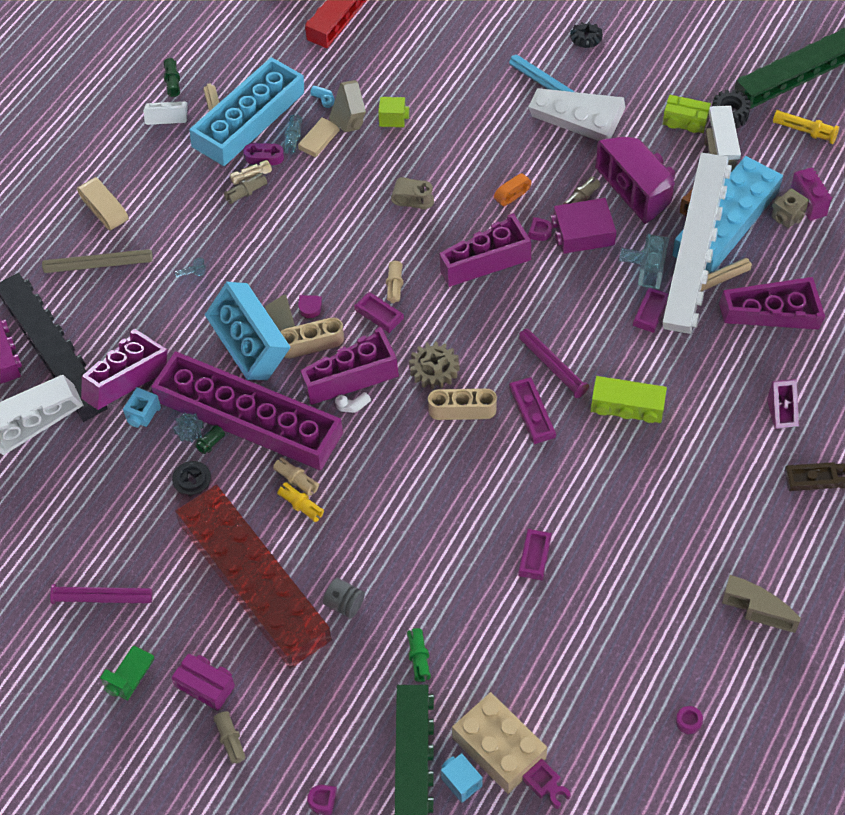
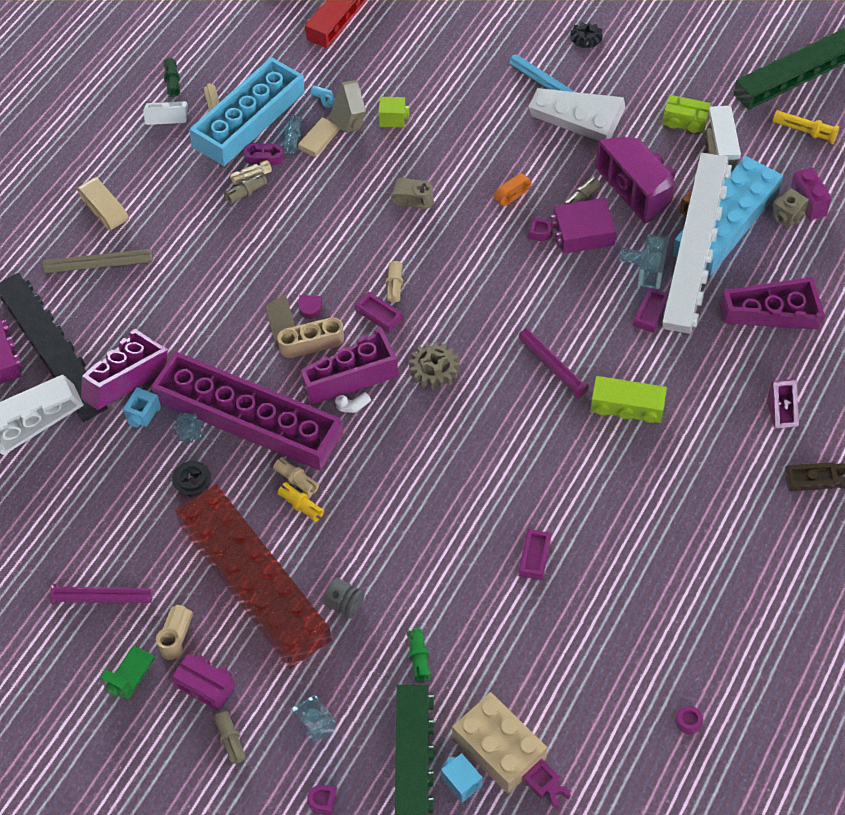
clear light blue hand [175,258,206,277] -> none
dark green pin [195,425,225,454] -> none
medium azure brick [205,281,291,380] -> none
tan beam [428,389,497,420] -> none
magenta wedge [439,213,532,287] -> none
magenta tile [509,377,556,445] -> none
tan axle [700,258,752,292] -> none
black tyre [712,90,751,129] -> none
dark tan slope [722,575,801,633] -> none
none -> tan piece [156,605,193,660]
none -> clear light blue slope [292,695,336,743]

